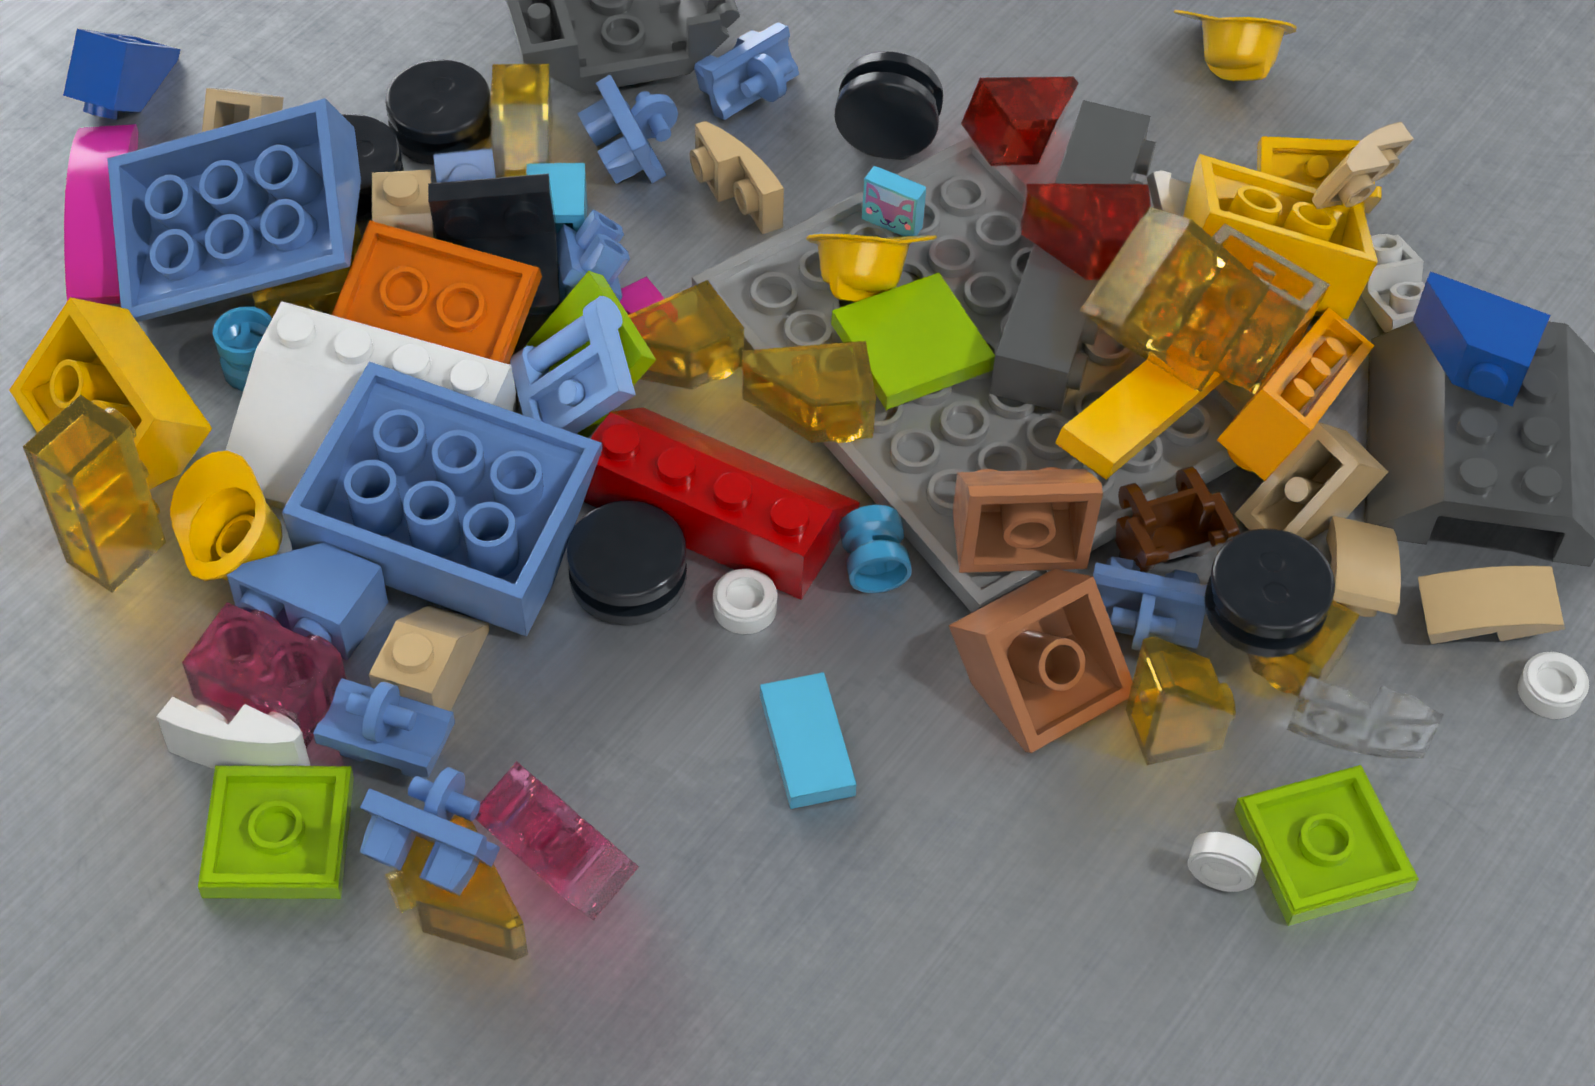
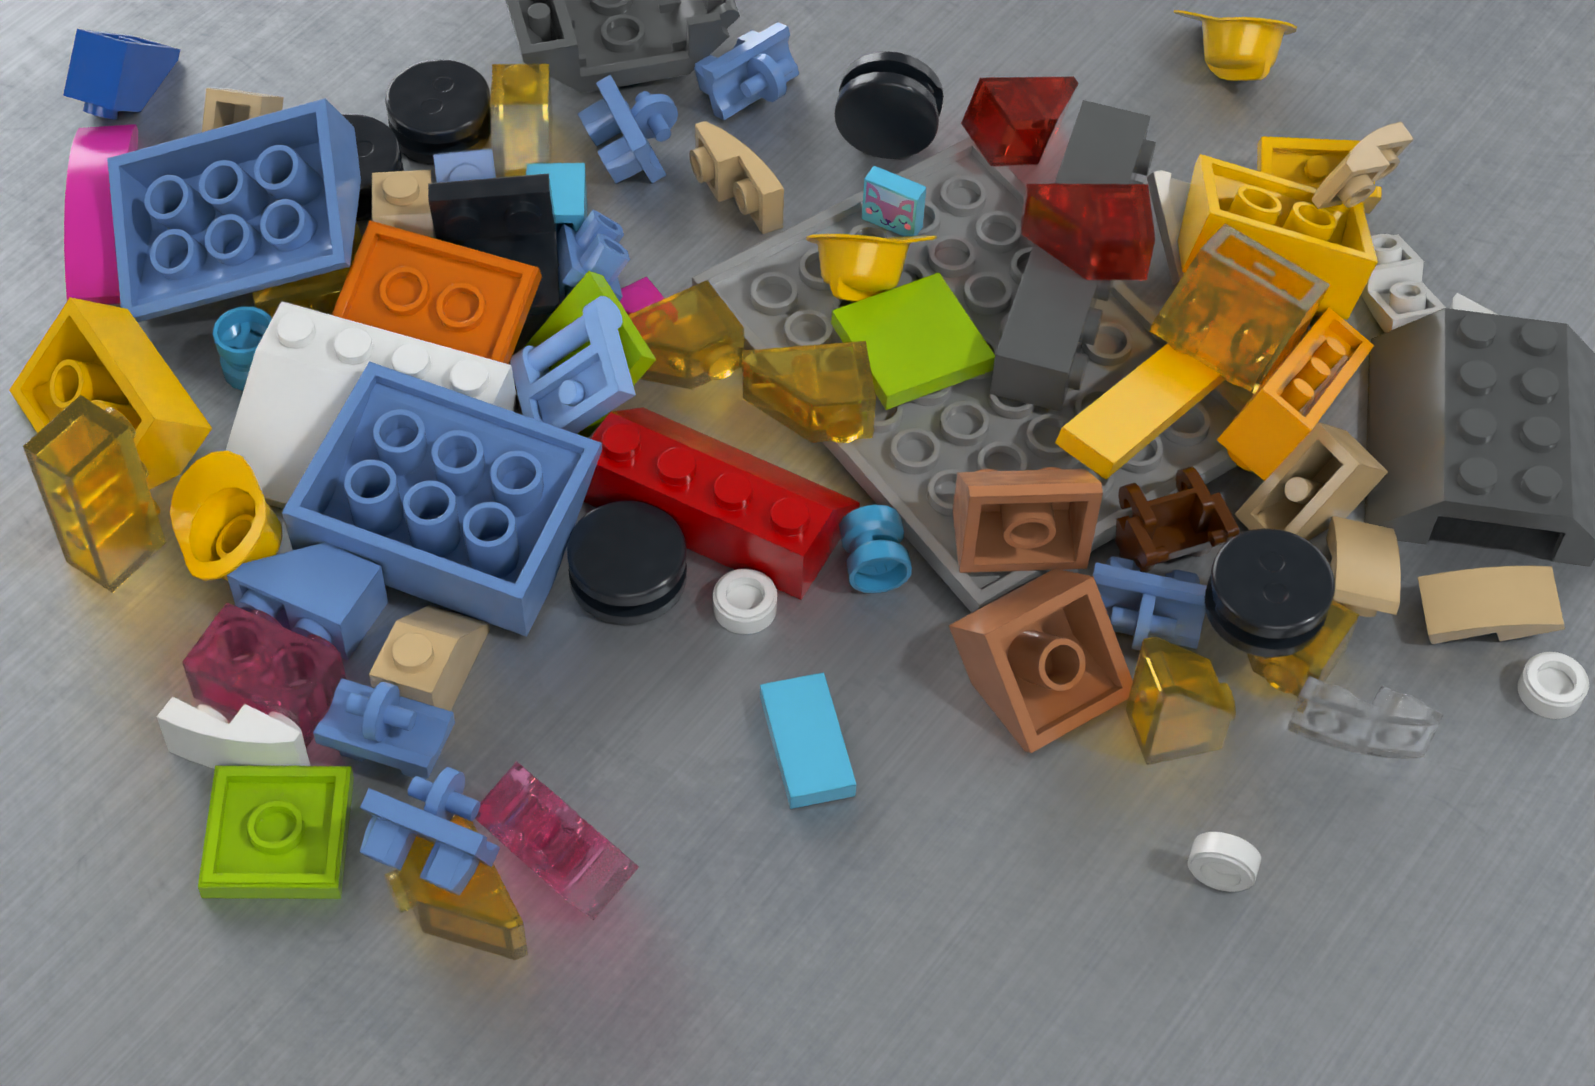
clear yellow slope [1080,207,1270,392] -> none
lime tile [1234,765,1419,926] -> none
blue slope [1413,271,1551,407] -> none

